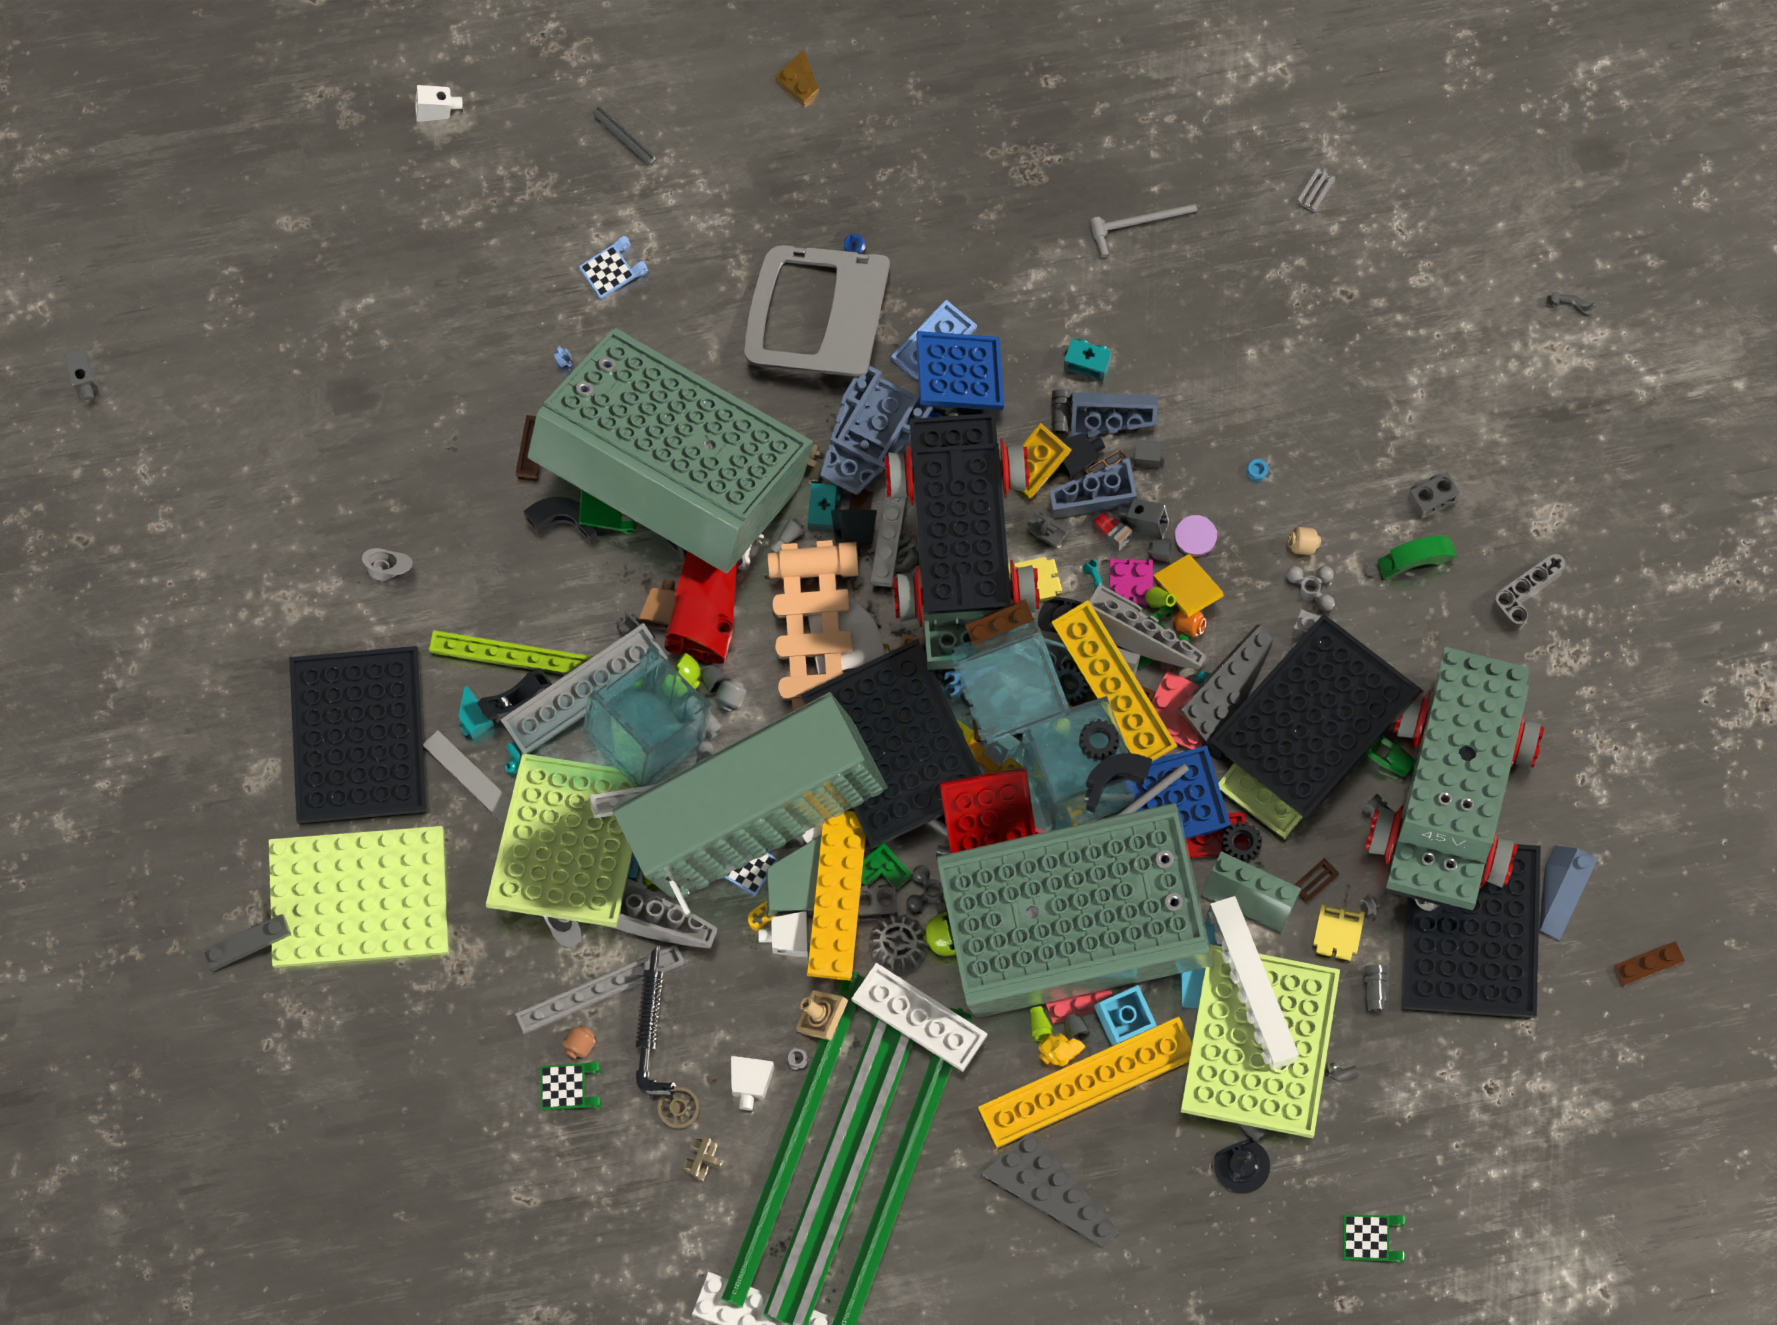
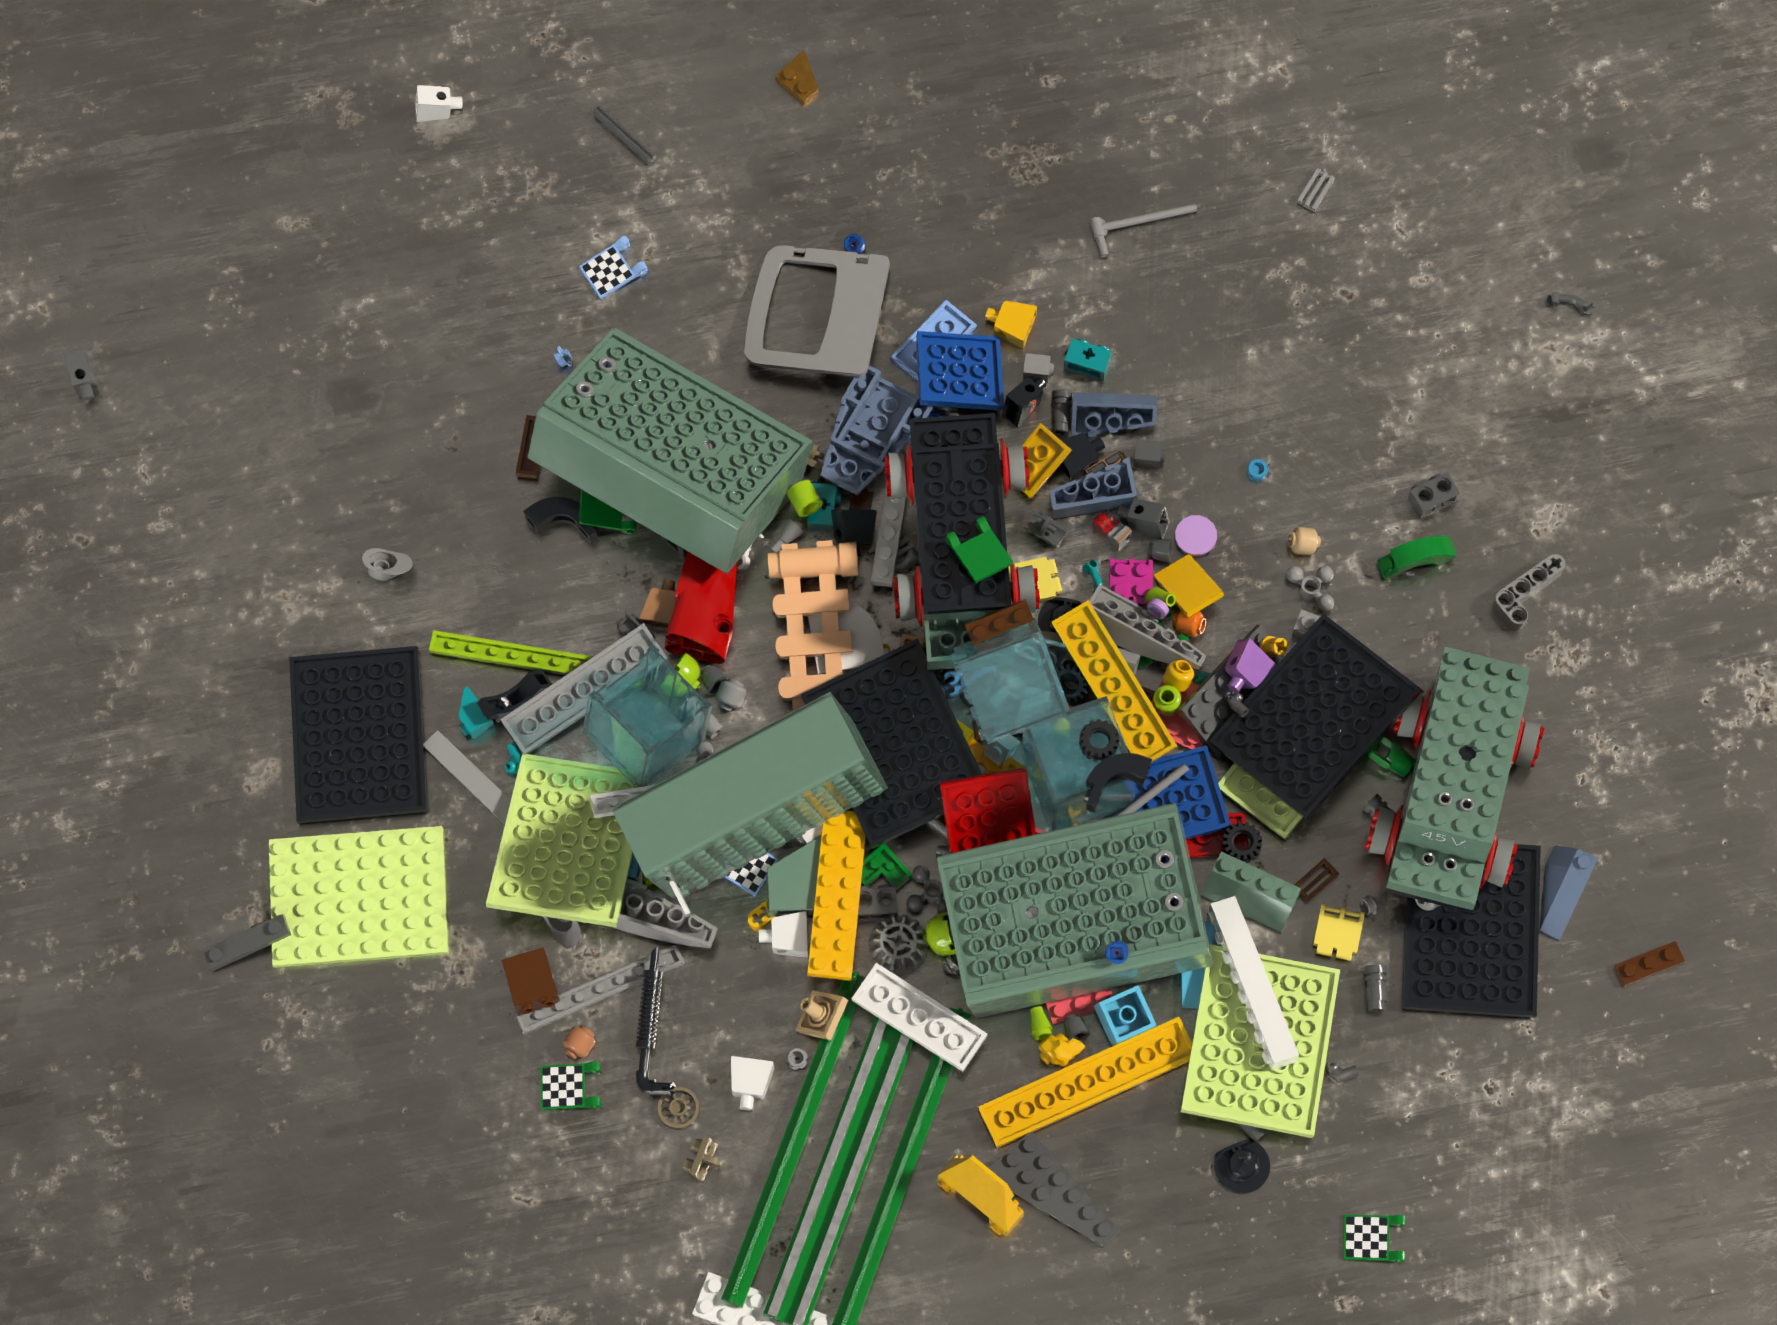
none -> reddish brown panel [502,947,560,1014]
none -> lime piece [787,480,823,517]
none -> yellow wedge [938,1155,1024,1237]
none -> light grey plate [943,955,960,974]
none -> green flag [946,516,1014,583]
none -> yellow torso [985,301,1037,349]
none -> black torso [1002,378,1047,428]
none -> light grey brick [1023,353,1054,383]
none -> blue tile [1106,940,1129,964]
none -> lavender tile [1147,598,1169,619]
none -> lime head [1153,685,1181,716]
none -> yellow head [1163,660,1194,692]
none -> medium lavender torso [1225,639,1277,693]
none -> flat silver arm [1227,693,1249,717]
none -> yellow bush [1259,636,1288,658]

